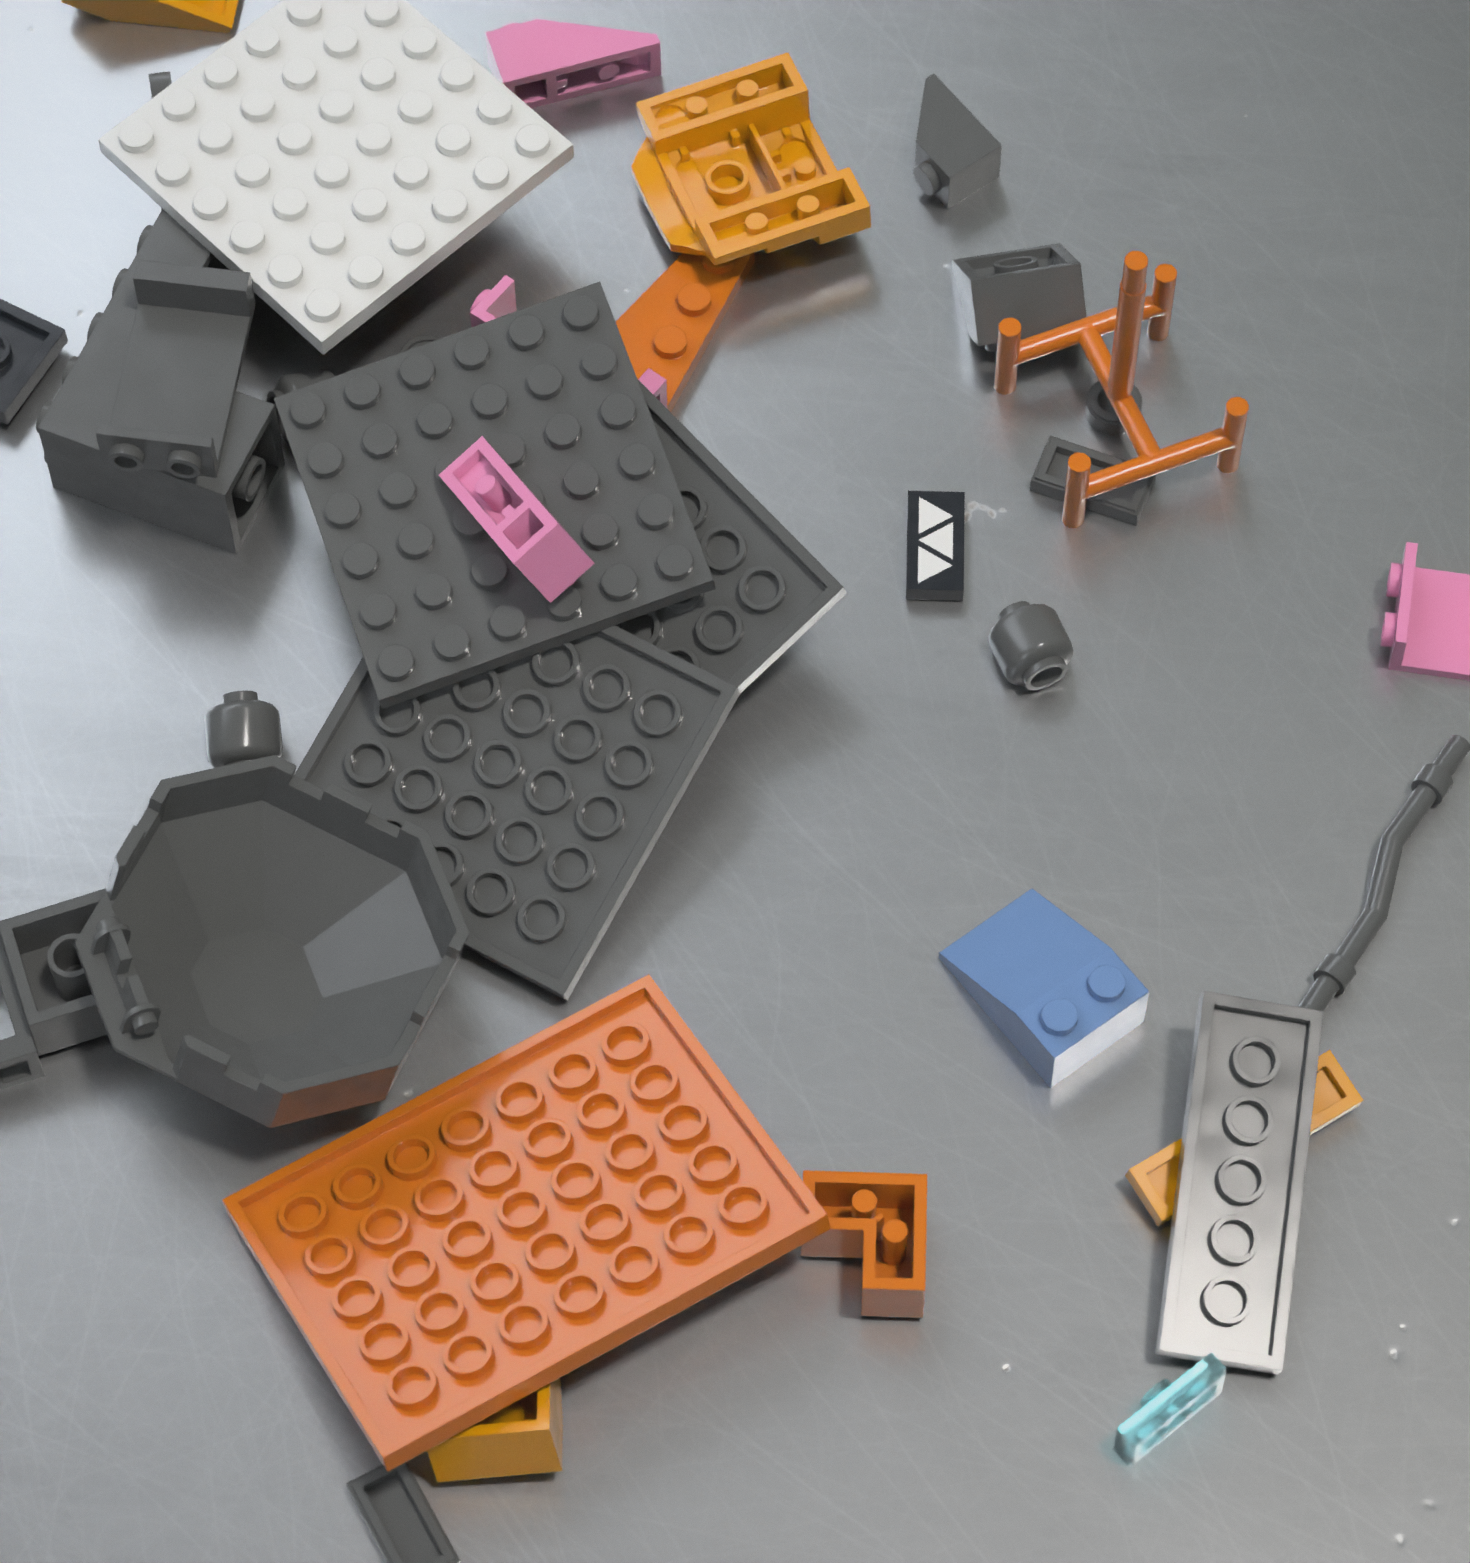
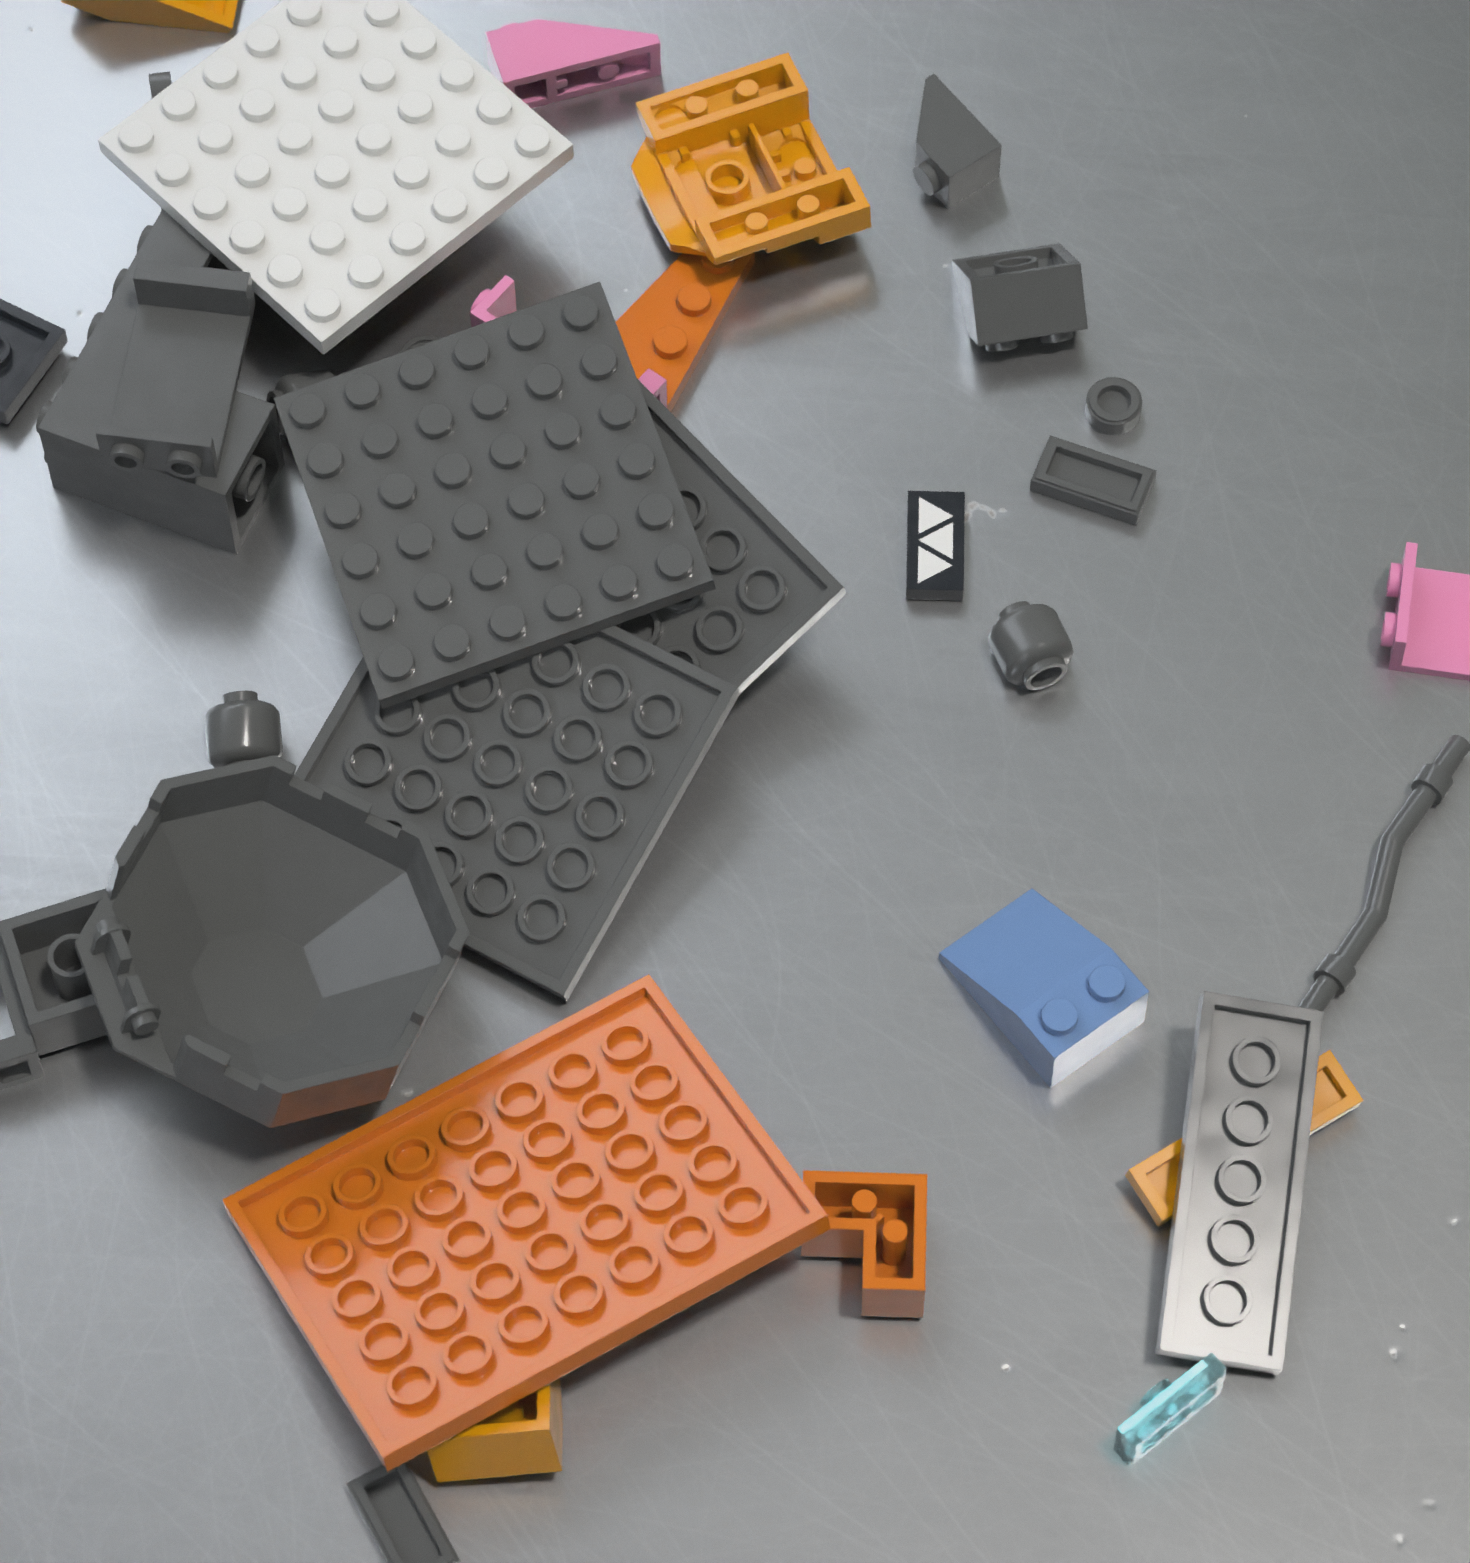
bright pink slope [439,436,595,603] -> none
orange piece [994,251,1249,528] -> none

